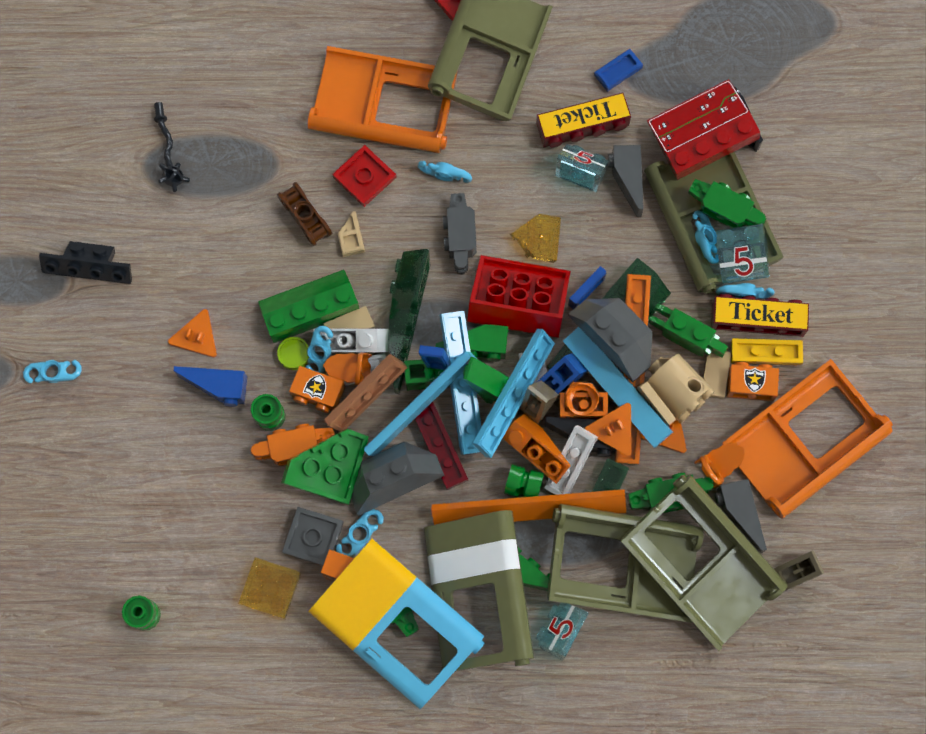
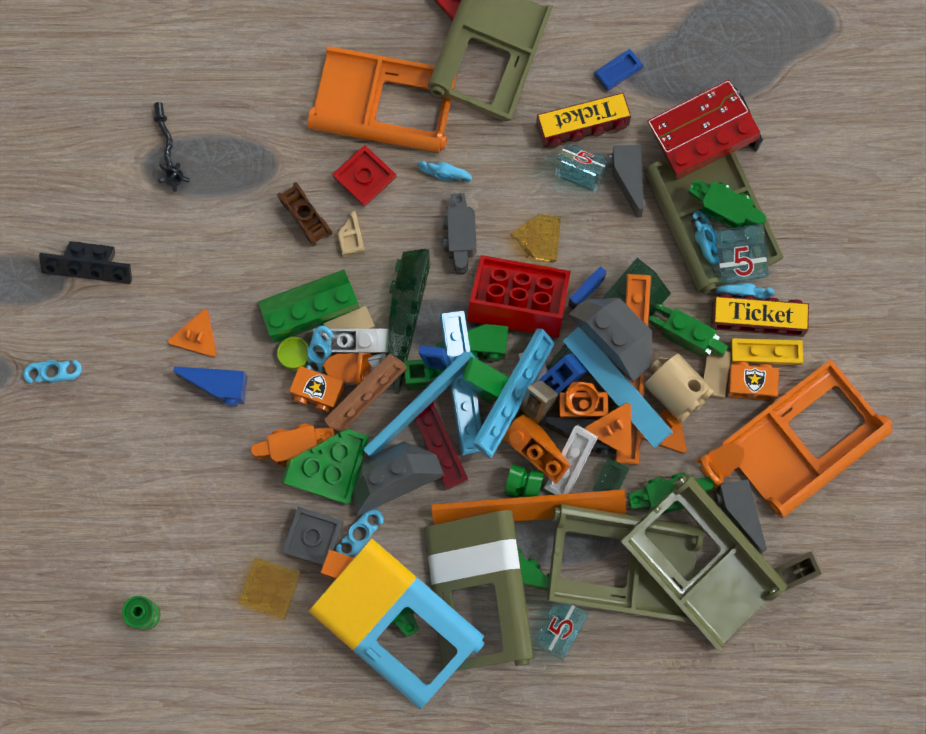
green wheel [251,394,286,431] -> none
tan tile [636,382,676,425] -> none

